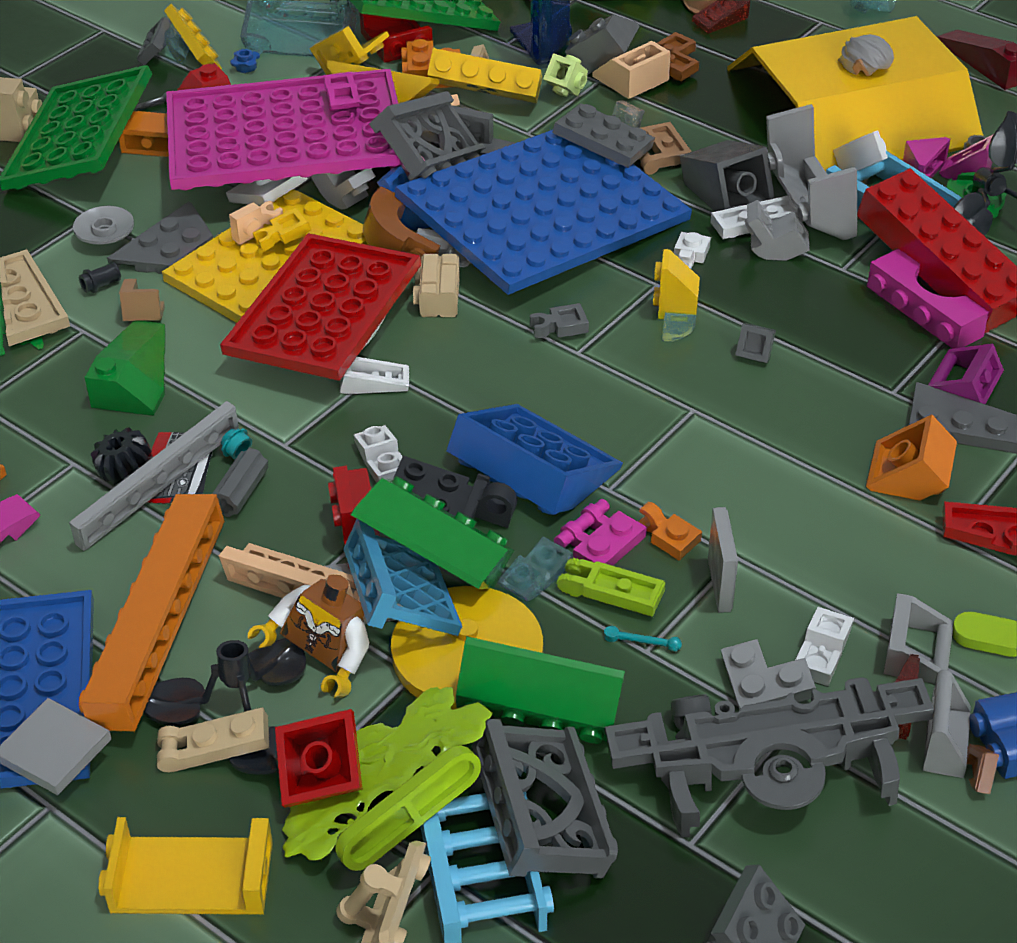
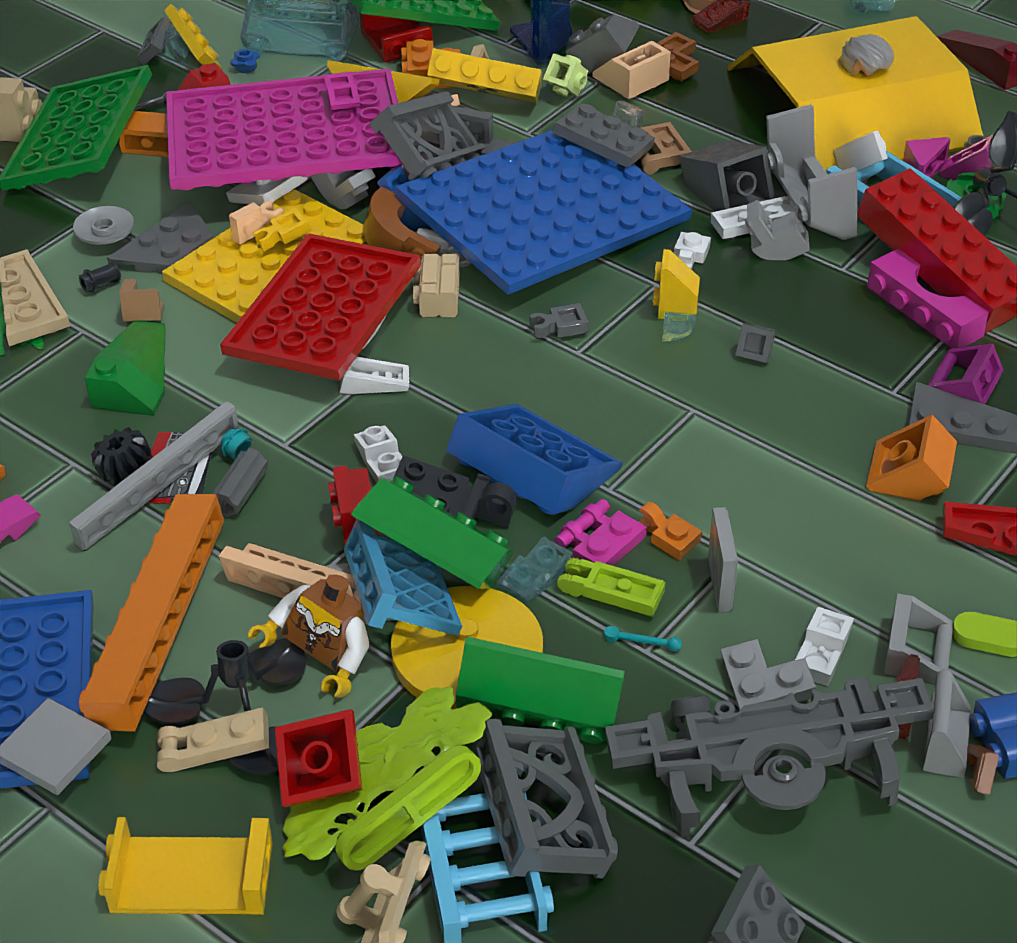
yellow bracket [309,26,390,75] -> none

